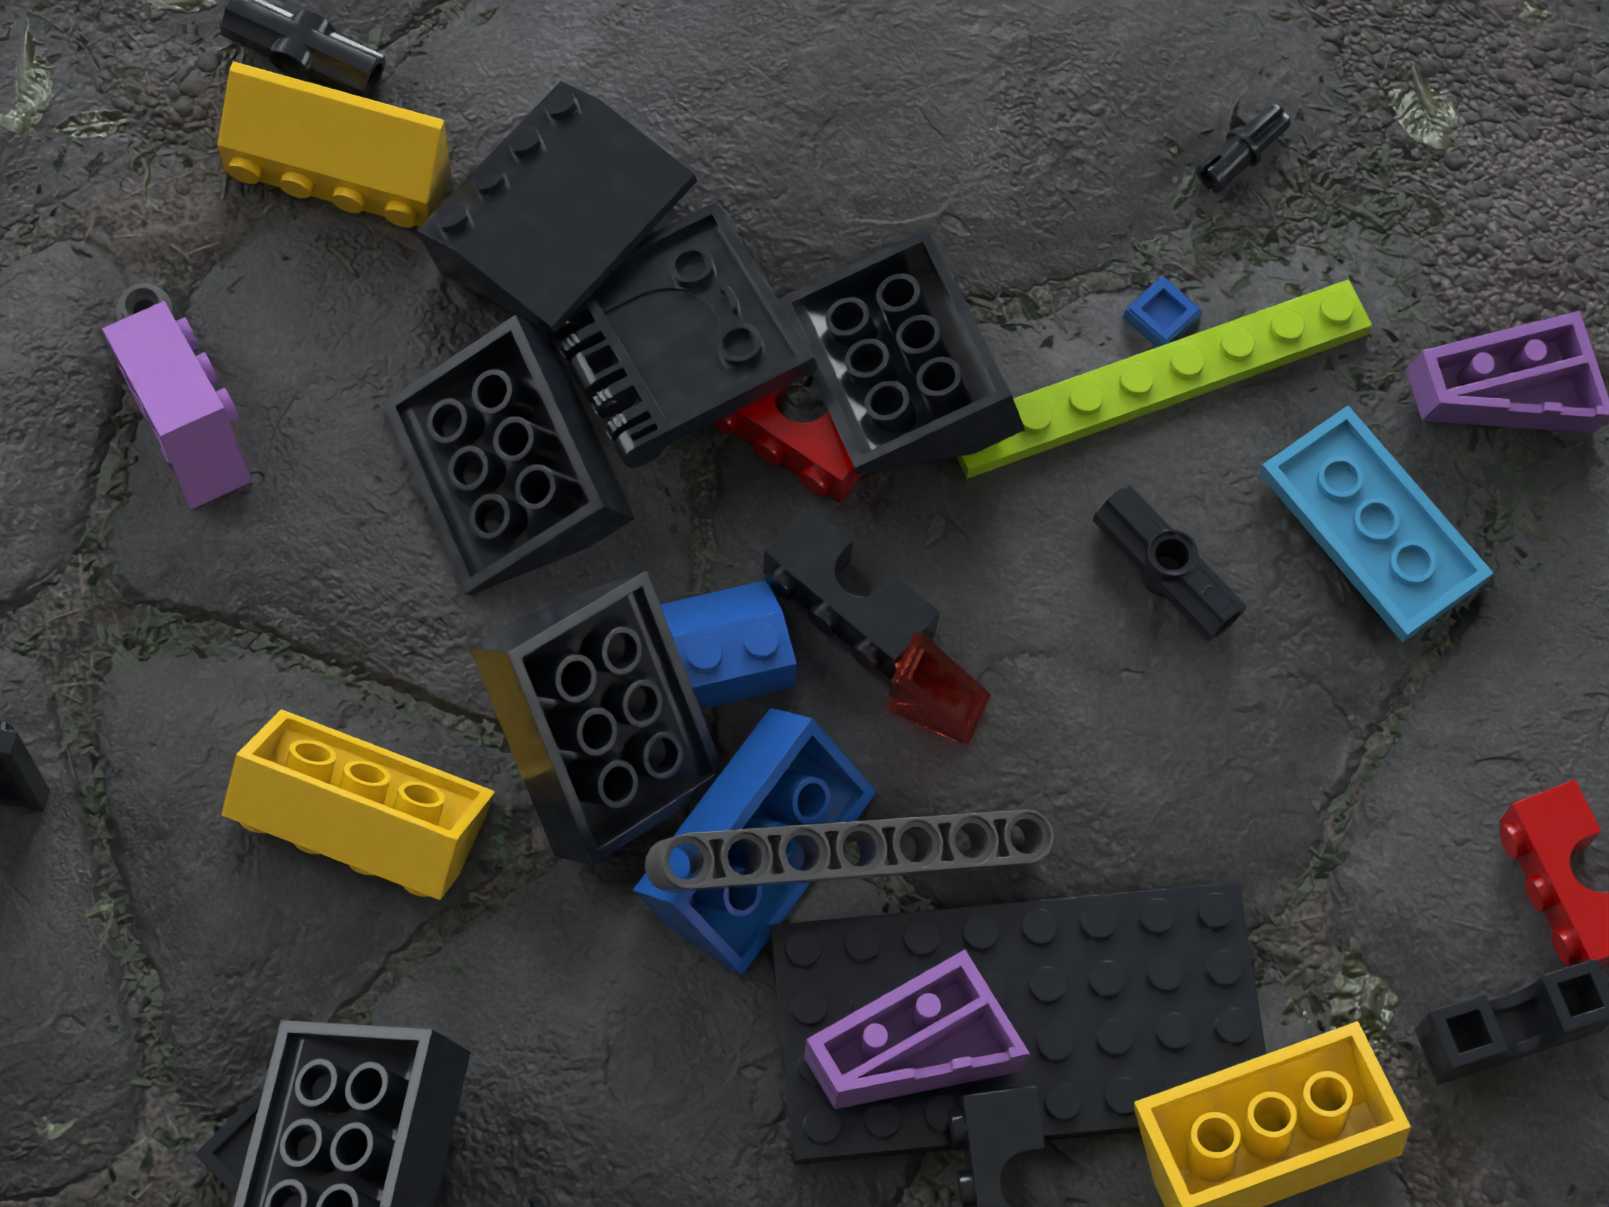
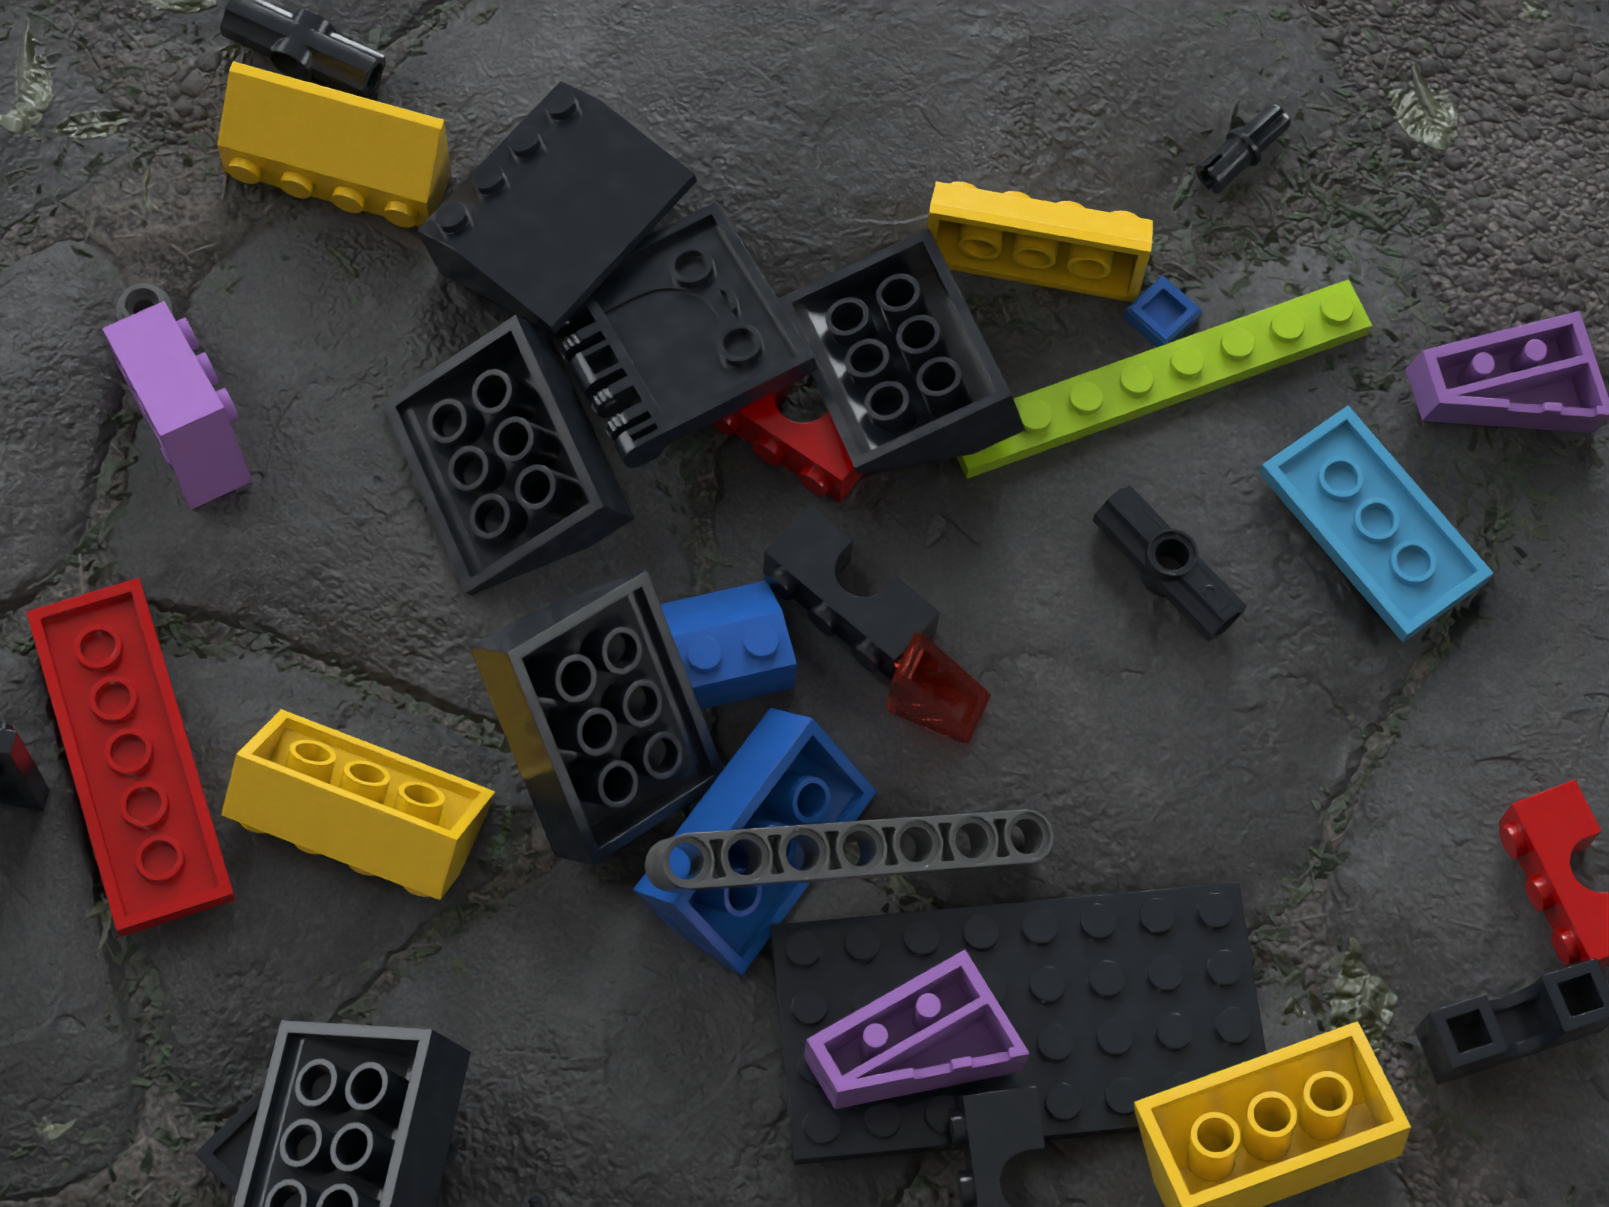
none -> red plate [26,578,236,937]
none -> yellow slope [927,181,1153,302]

